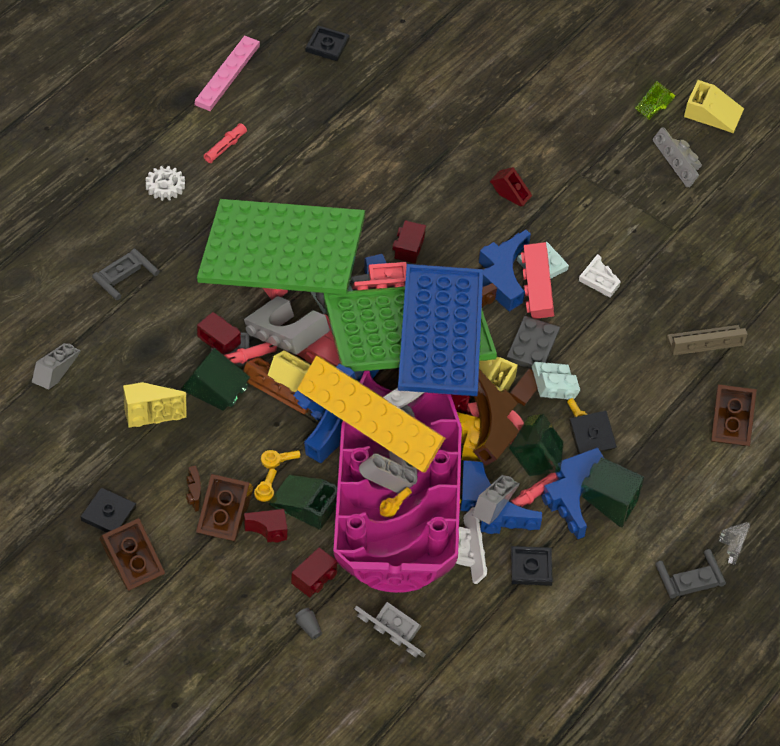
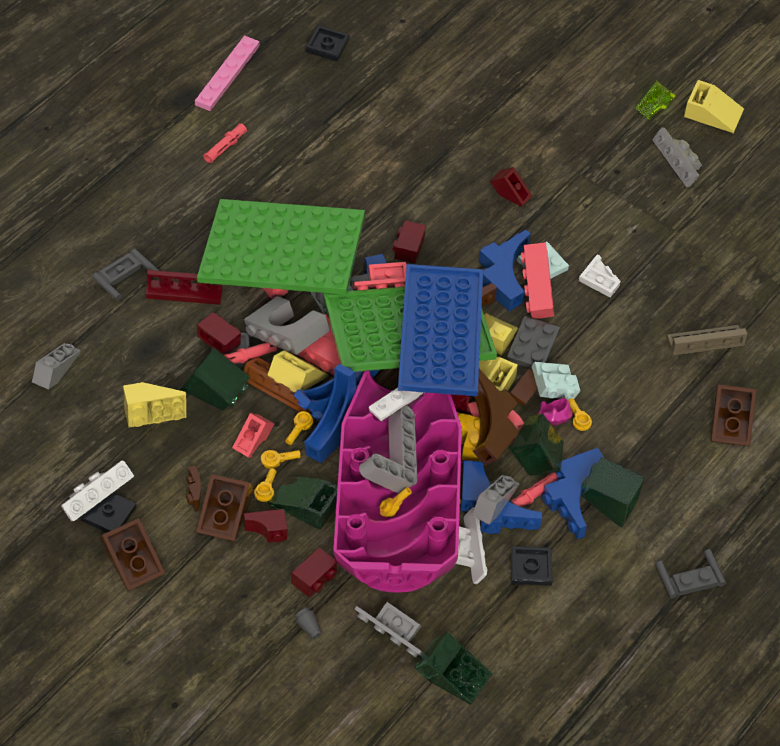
white gear [146,166,185,201] -> none
yellow plate [297,356,445,473] -> none
black plate [569,410,617,455] -> none
clear slope [719,522,751,565] -> none
none -> white bracket [61,461,134,521]
none -> dark red fence [146,270,223,305]
none -> coral arch [232,413,275,458]
none -> yellow plate [285,411,313,445]
none -> clear green slope [414,632,493,705]
none -> light yellow slope [484,313,519,356]
none -> dark pink hair [535,398,572,426]

